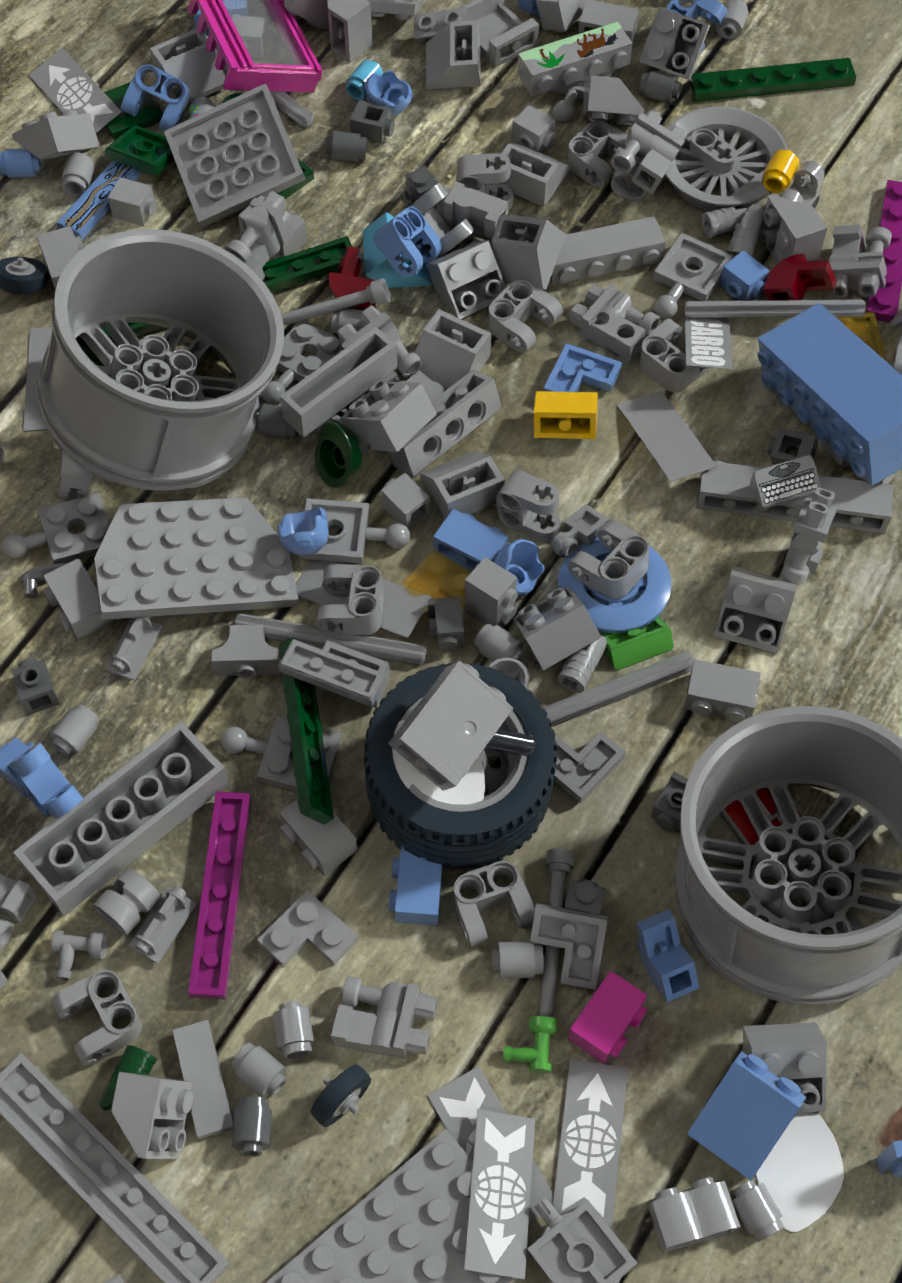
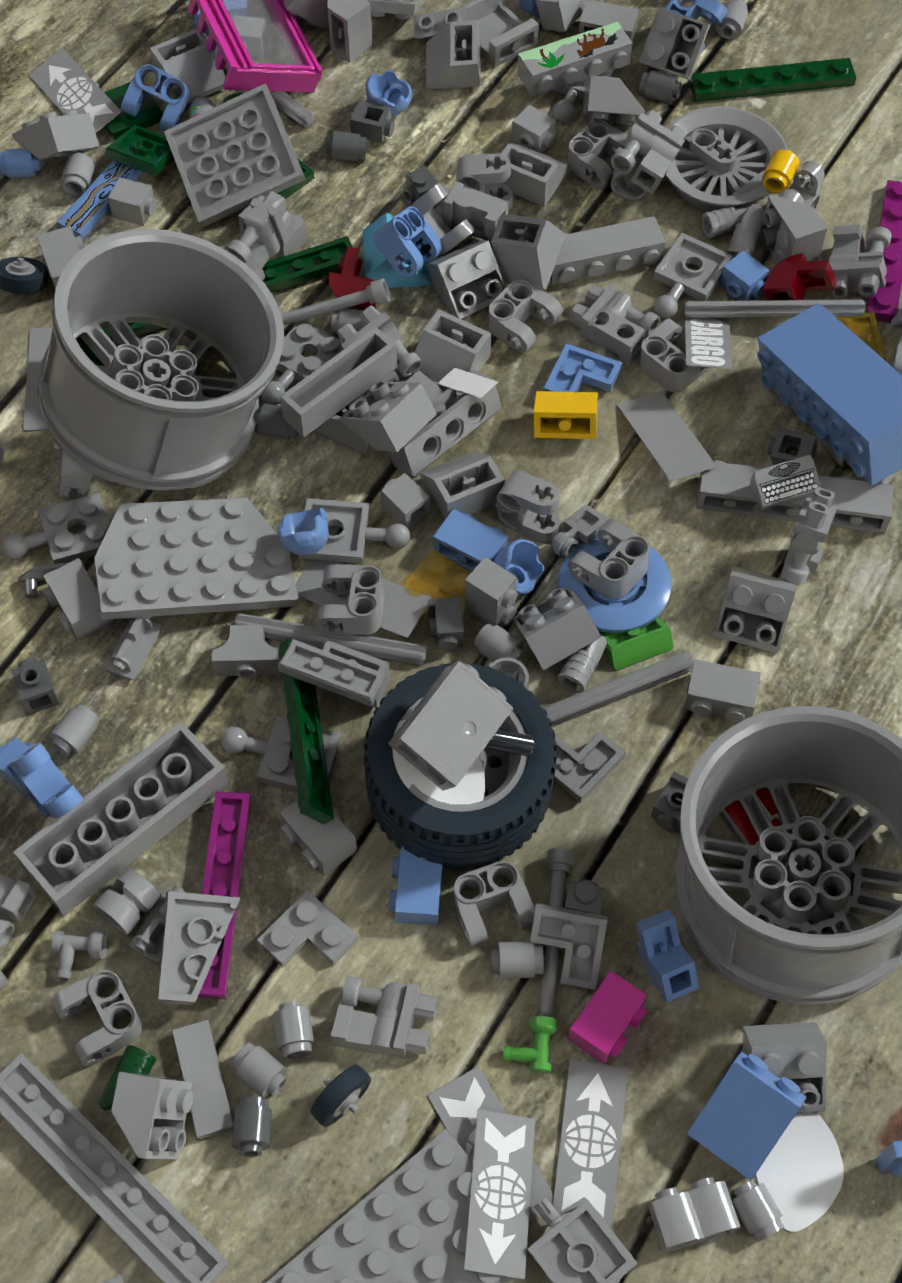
dark green piece [315,421,362,488] -> none
medium azure brick [346,60,383,101] -> none
none -> light grey wing [157,891,240,1005]
none -> white sticker [437,368,498,398]

